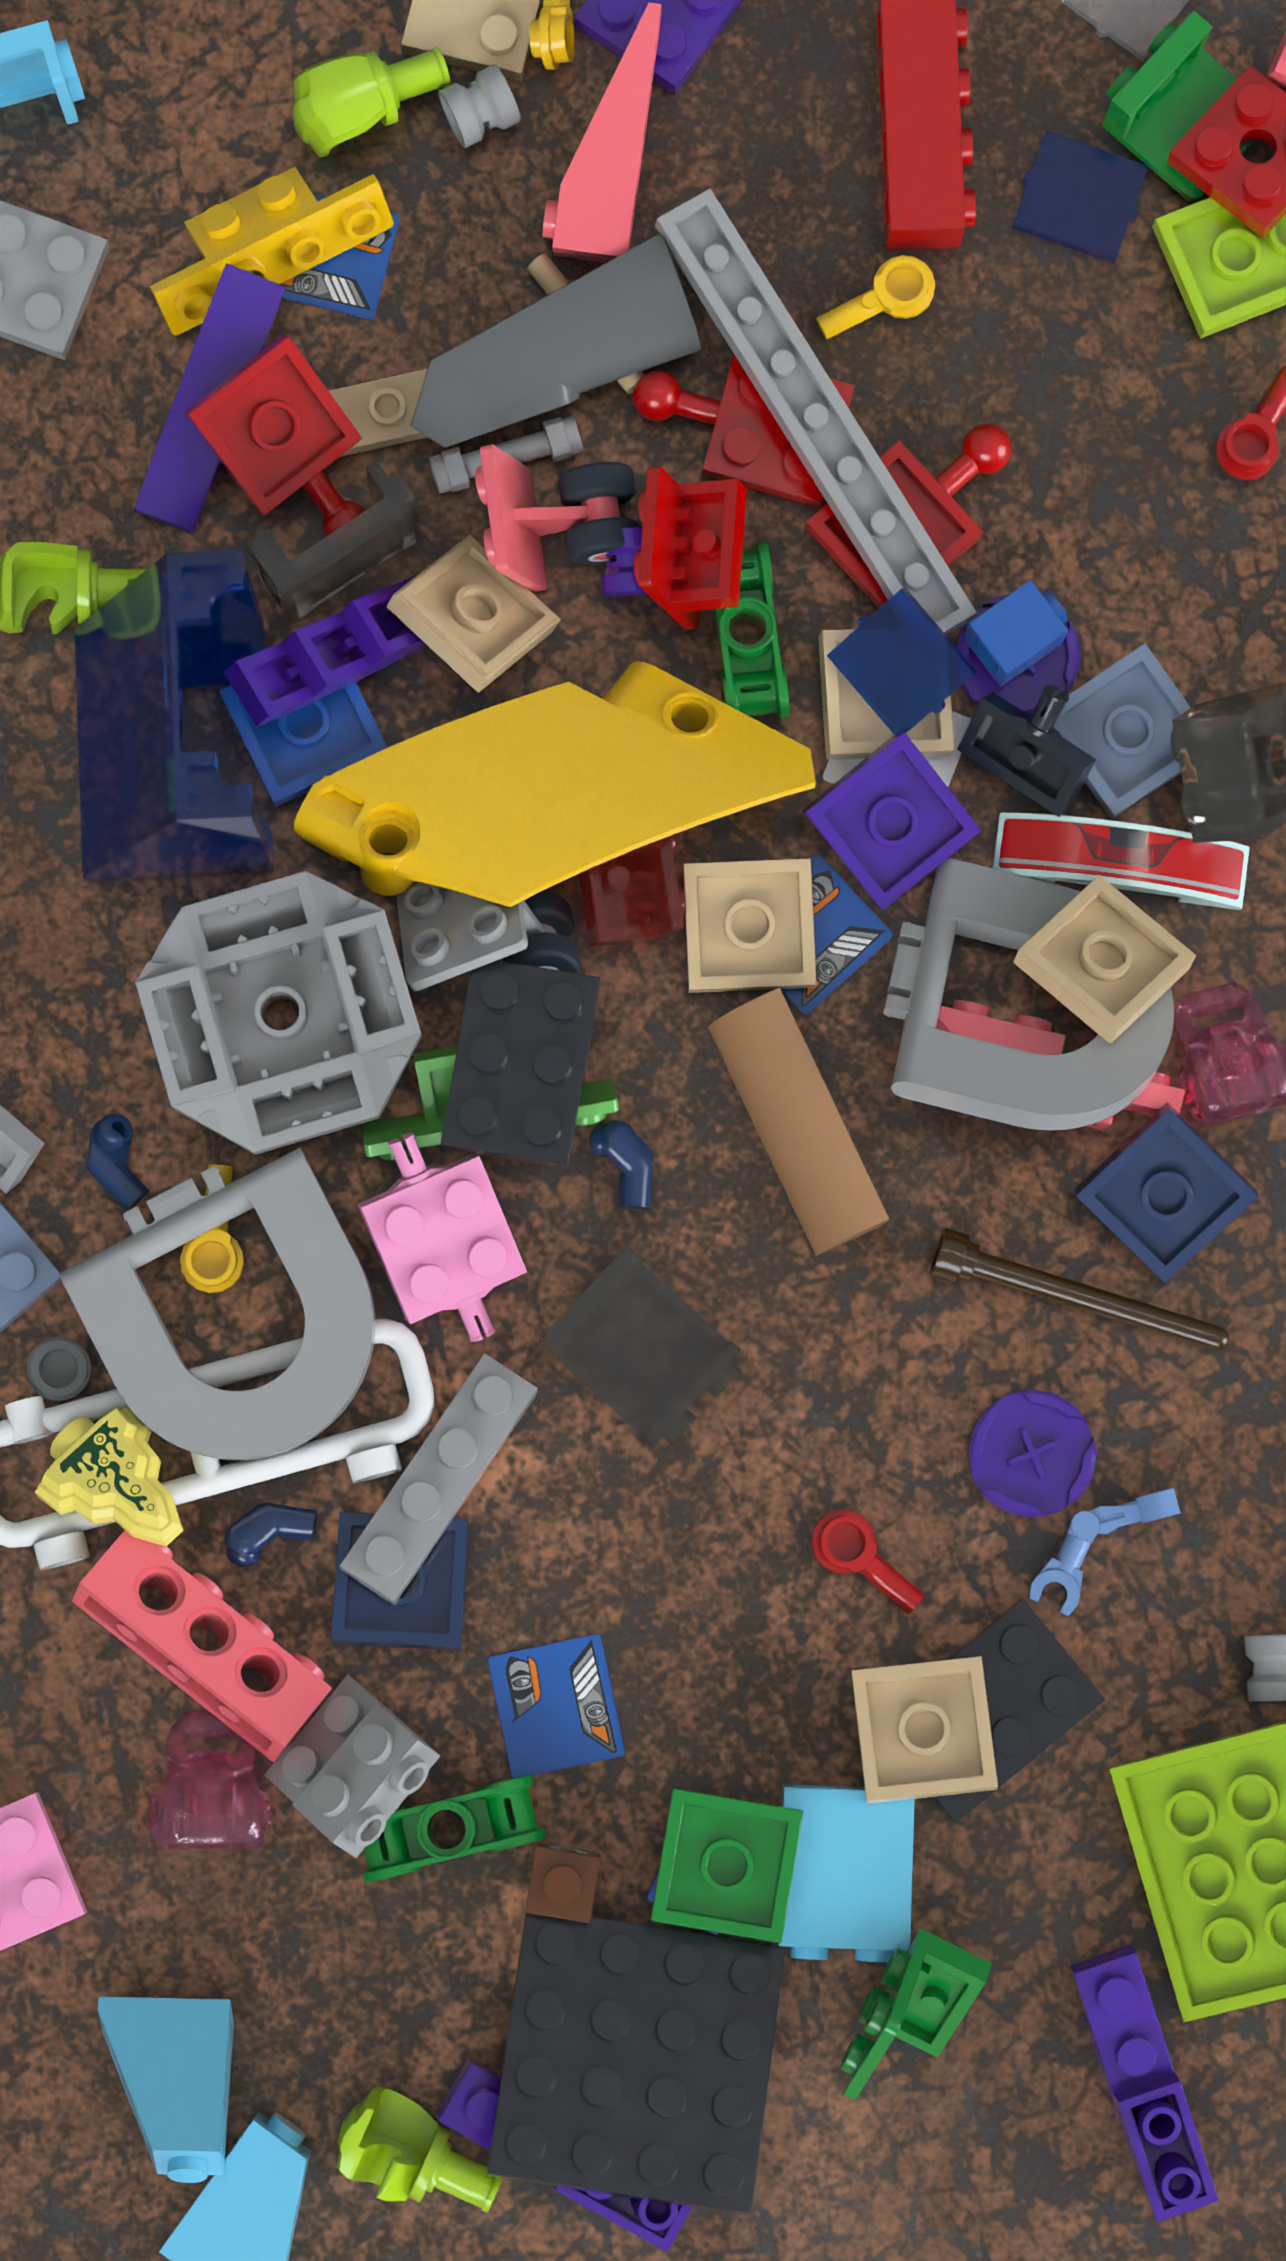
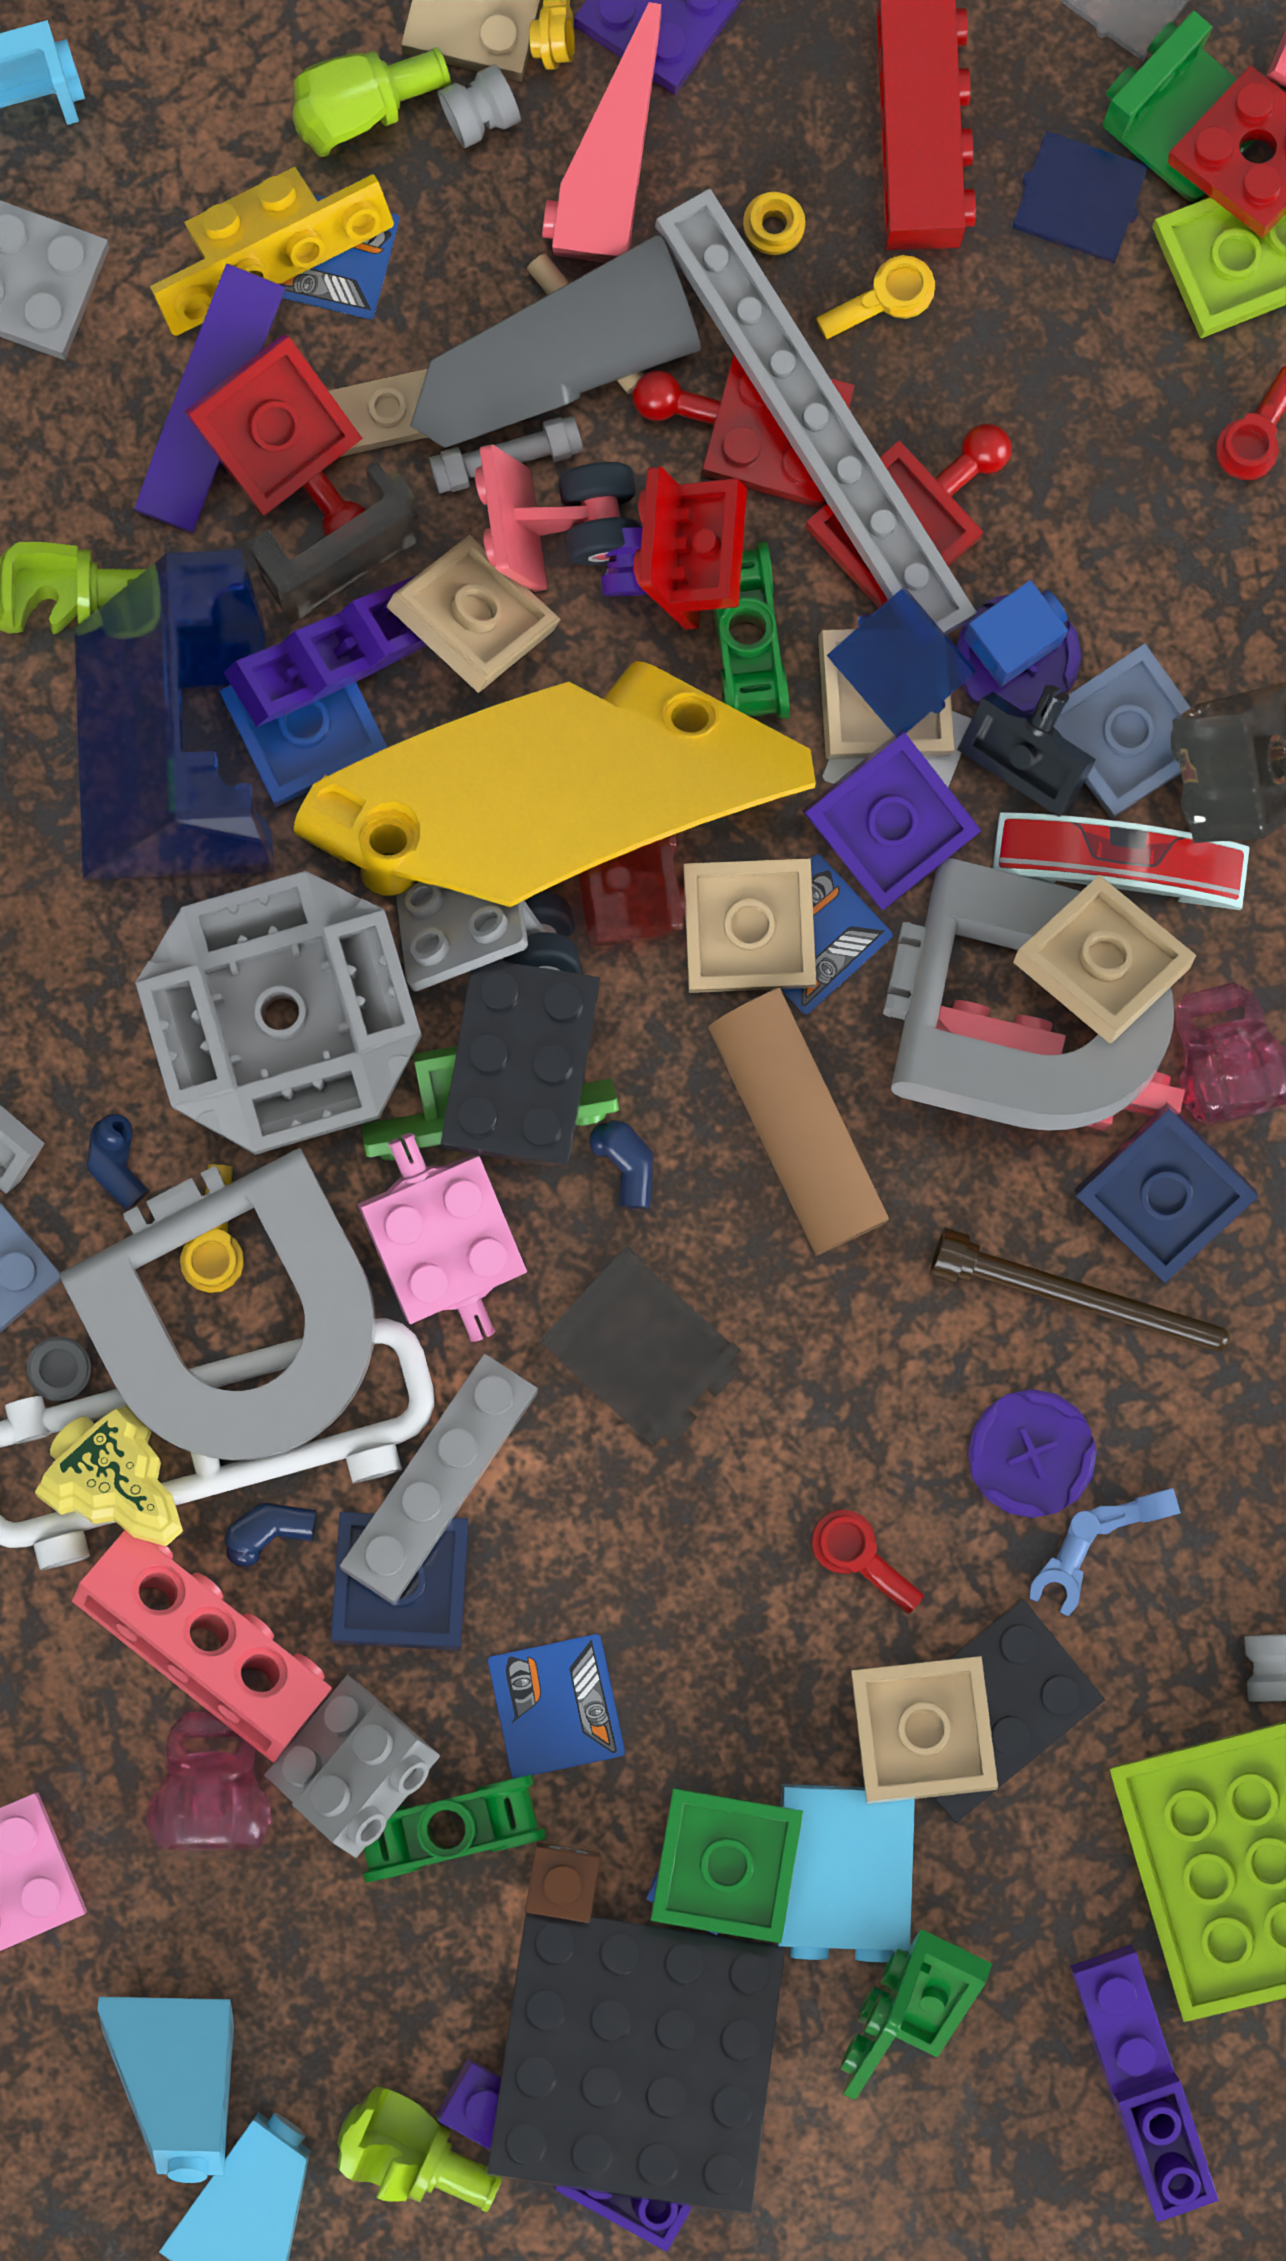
none -> yellow plate [743,192,805,255]

